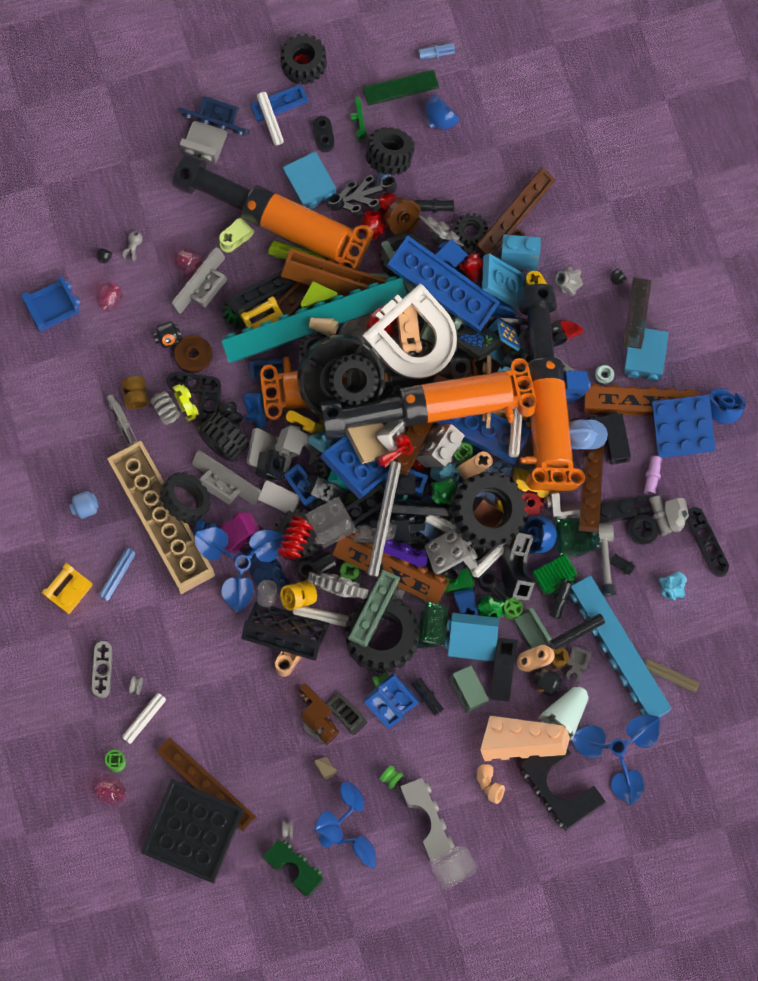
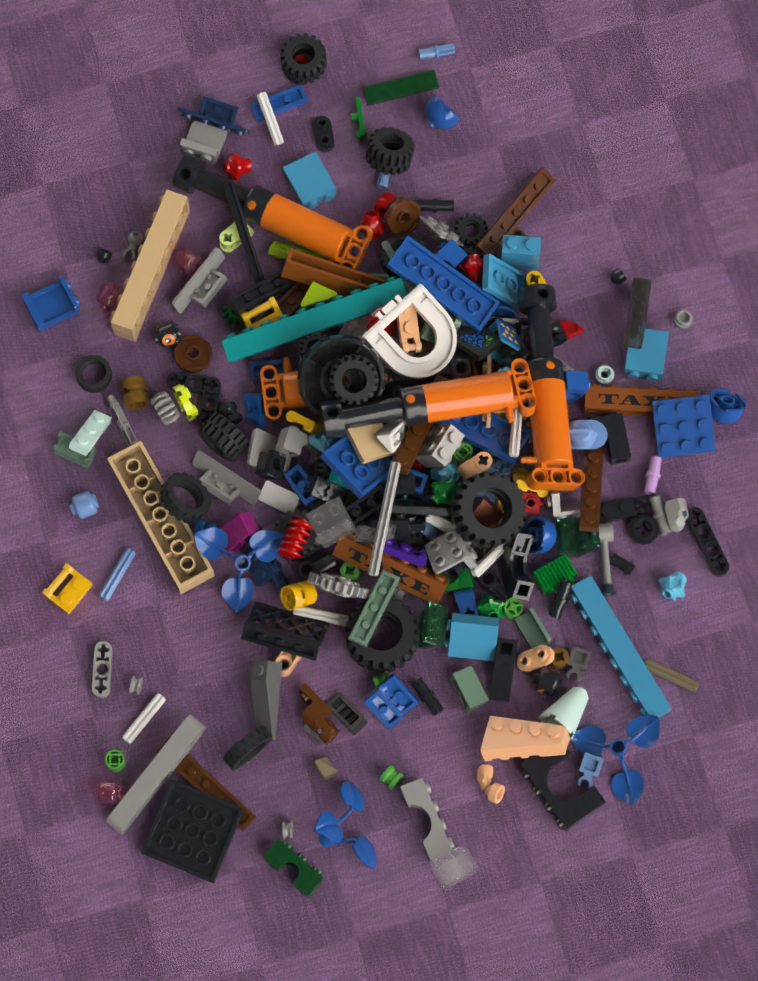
clear wheel [257,580,277,607] -> none
tan cone [309,317,338,336] -> none
black plant [327,175,397,217] -> none
red piece [378,434,413,468] -> none
black axle [551,613,605,650] -> none
light grey rock [555,267,583,296] -> none
none -> sand green hinge [53,431,97,469]
none -> light aqua plate [69,410,112,456]
none -> black tyre [75,355,112,393]
none -> light grey beam [106,714,206,835]
none -> tan brick [109,190,190,342]
none -> red rock [223,153,252,181]
none -> black tyre [223,725,273,771]
none -> black axle [224,183,264,284]
none -> dark grey wedge [247,660,282,741]
none -> medium blue plate [578,752,604,789]
none -> light grey plate [674,310,693,329]

